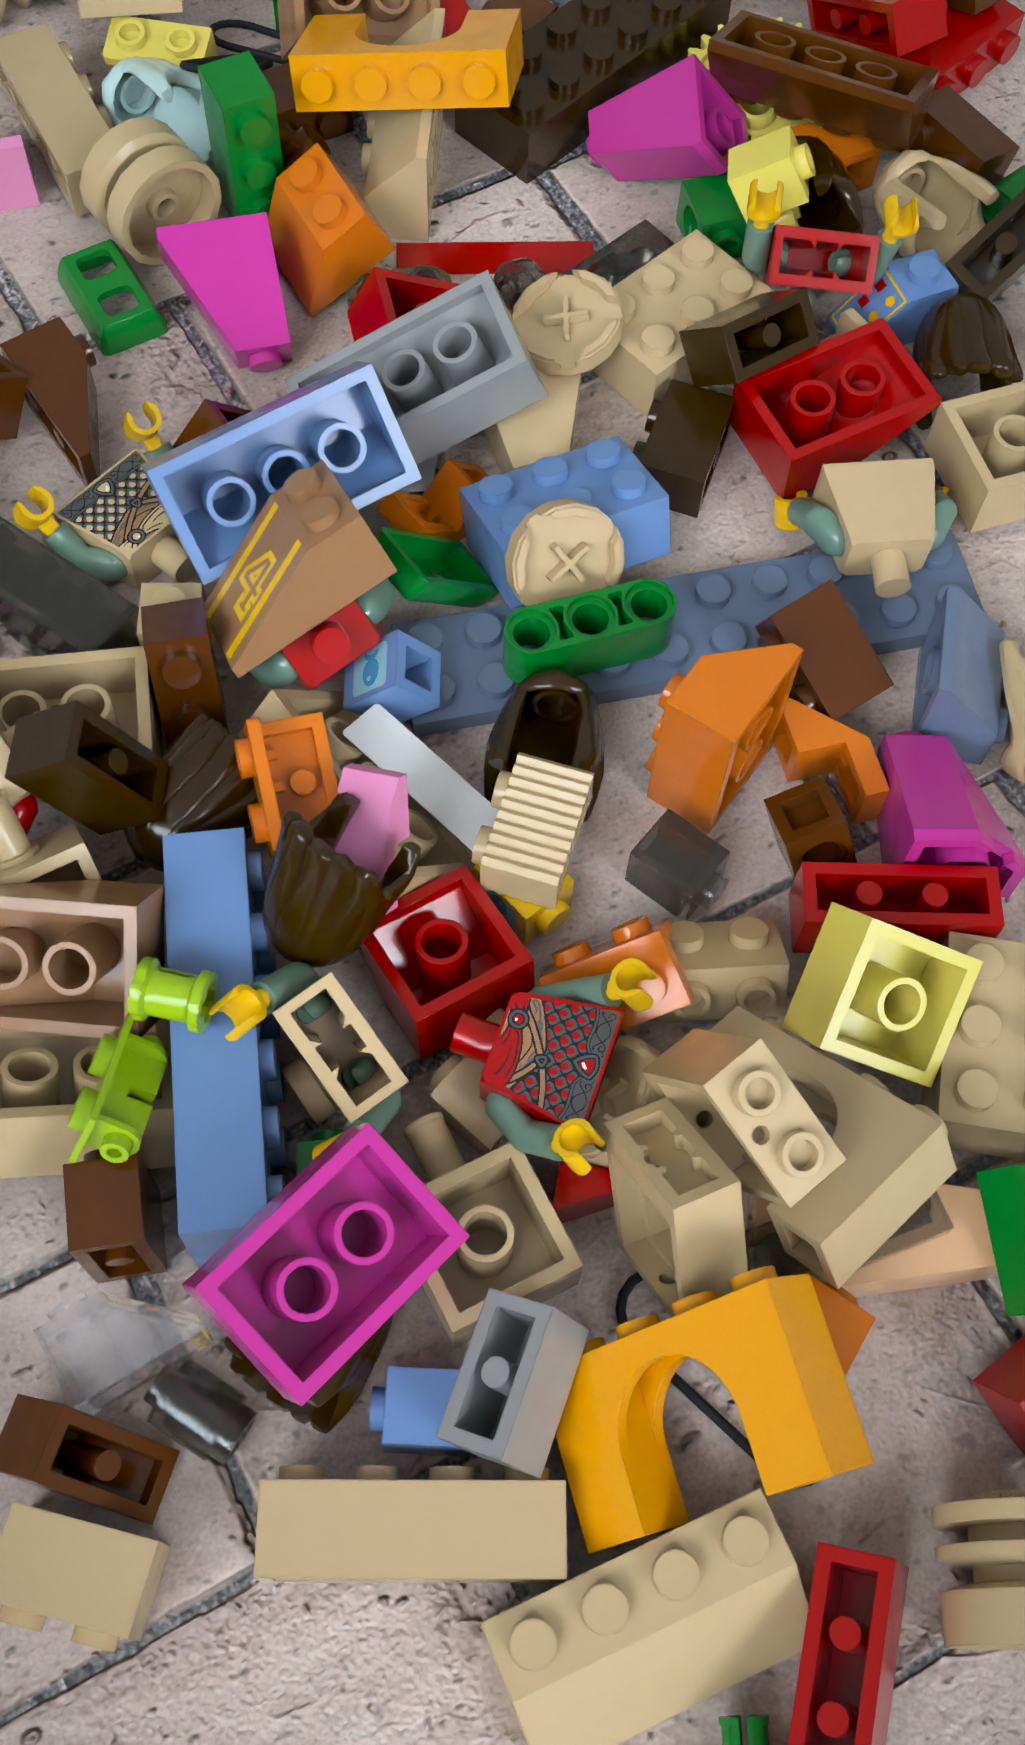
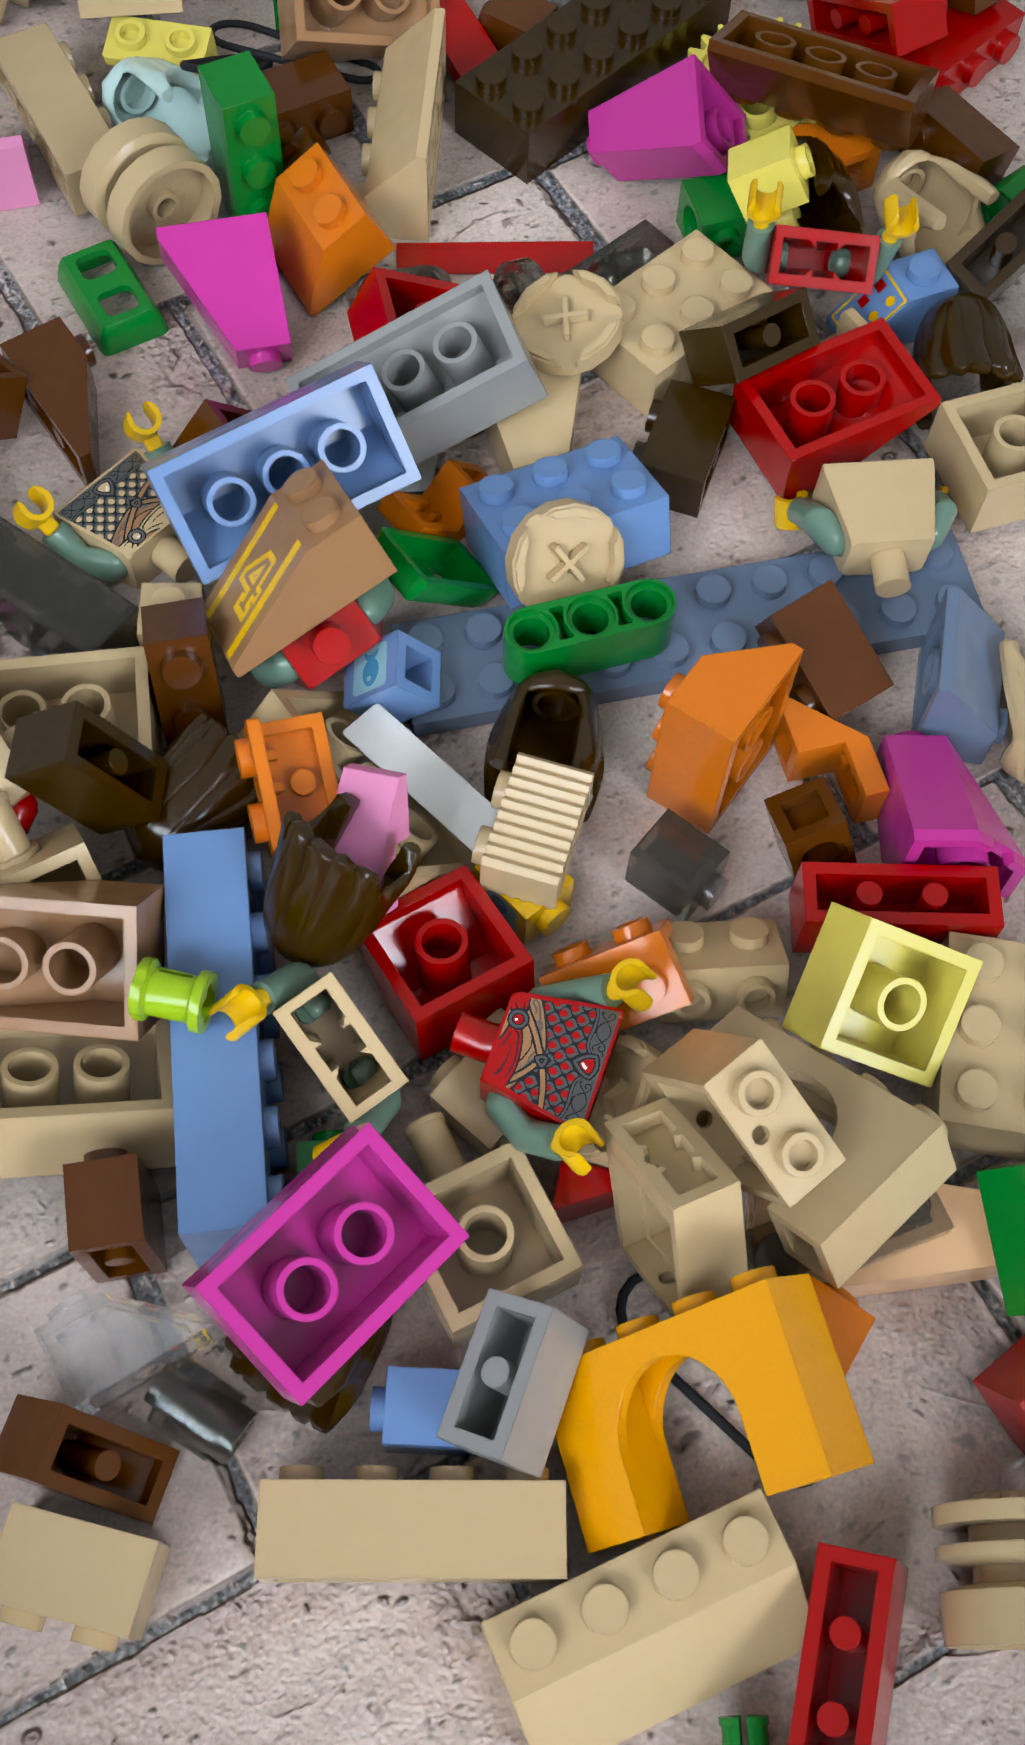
lime hinge [66,1013,170,1163] -> none
tan tile [281,1055,338,1125] -> none
light orange arch [288,8,524,112] -> none

